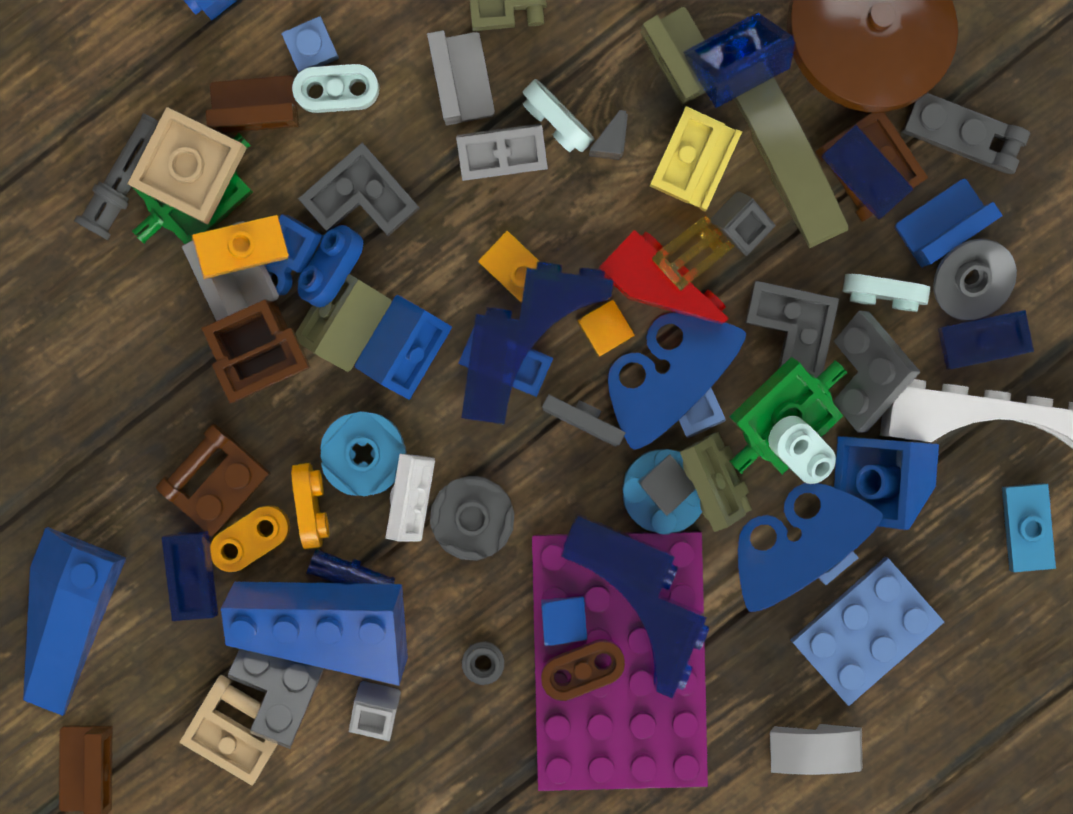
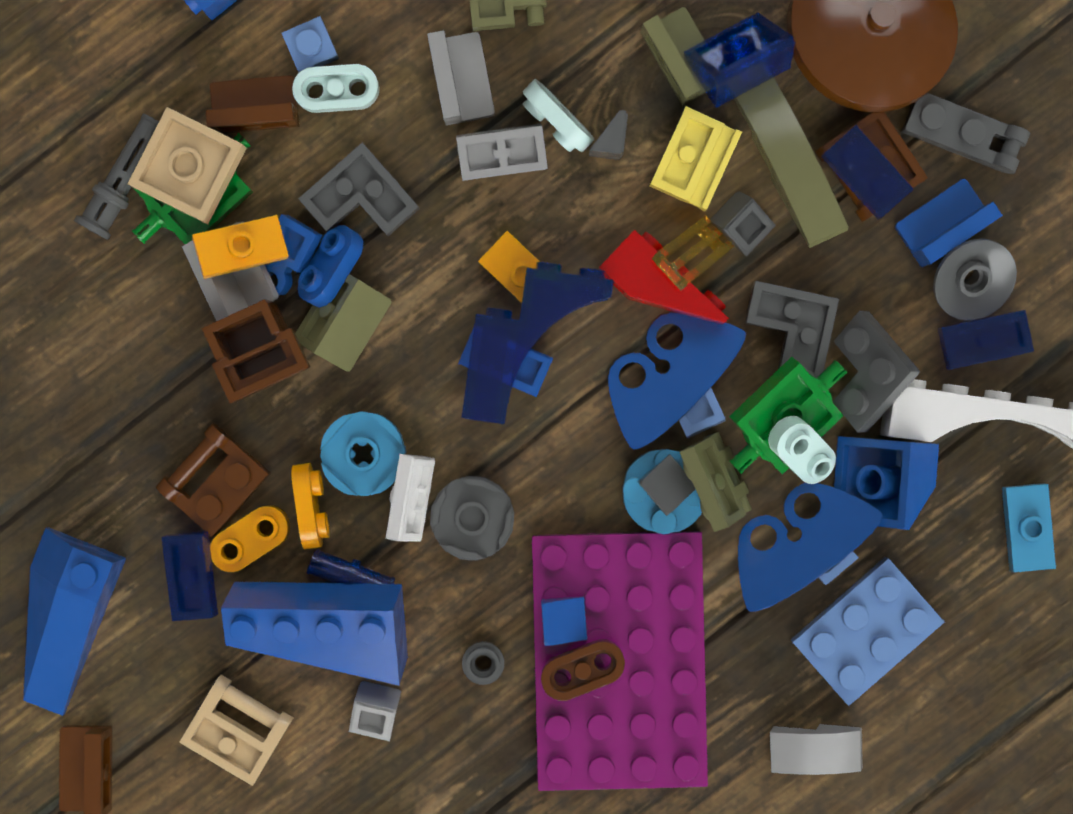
dark grey plate [228,649,324,749] -> none
blue panel [355,295,452,400] -> none
dark grey plate [542,394,626,447] -> none
clear blue arch [560,513,709,699] -> none
light orange slope [577,300,635,357] -> none
light aqua plate [843,274,931,312] -> none

